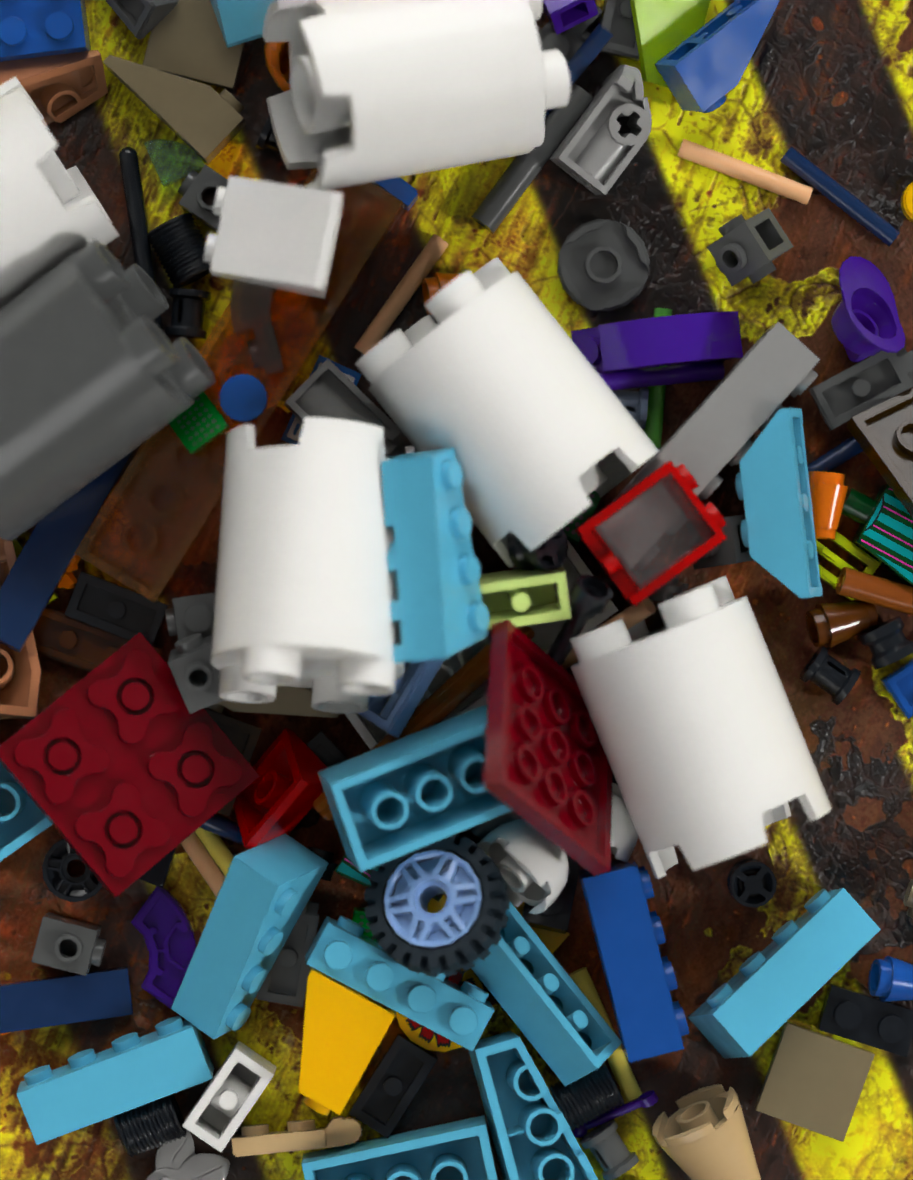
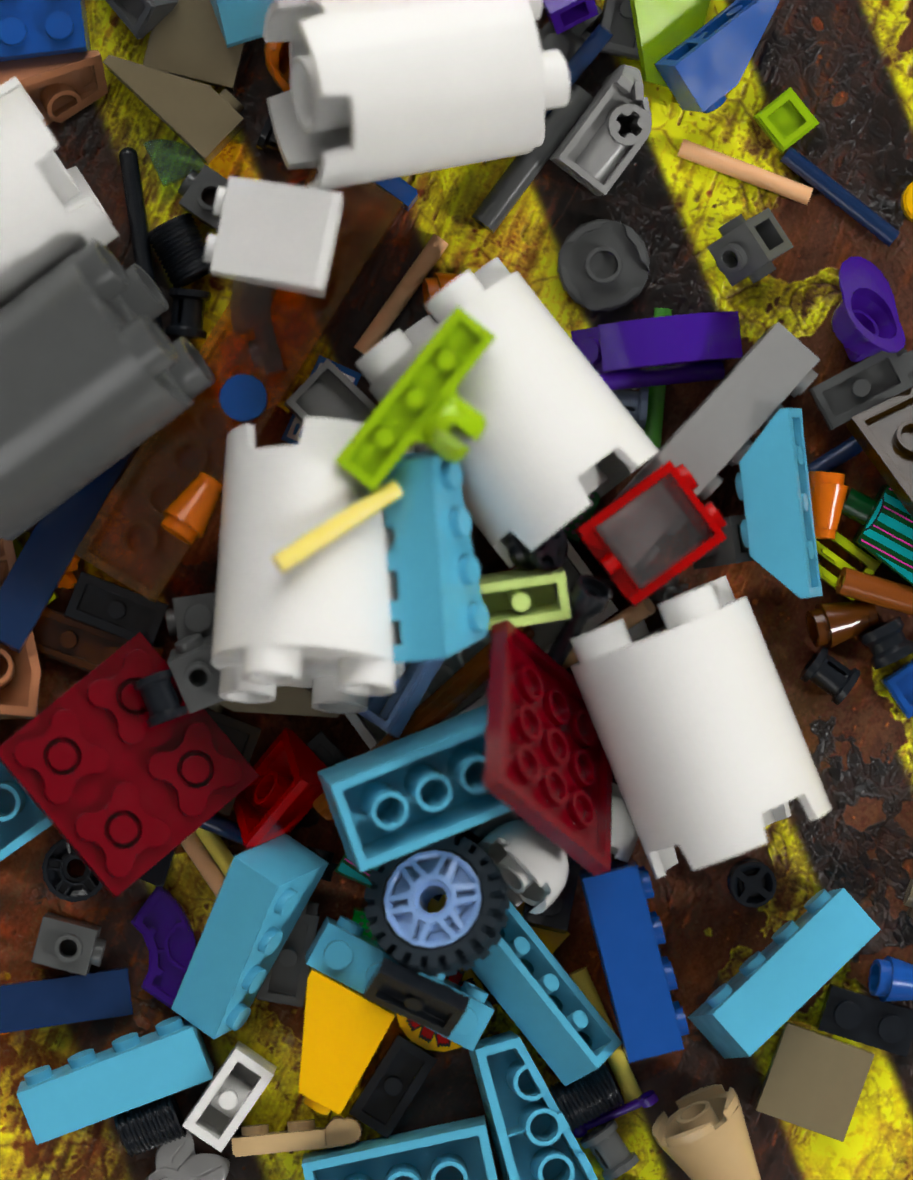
green slope [169,392,231,455] -> none
none -> black bush [132,669,188,728]
none -> orange cone [160,472,223,545]
none -> light yellow bar [272,480,403,573]
none -> lime plate [335,306,496,492]
none -> black plate [363,958,470,1037]
none -> lime tile [753,87,819,154]

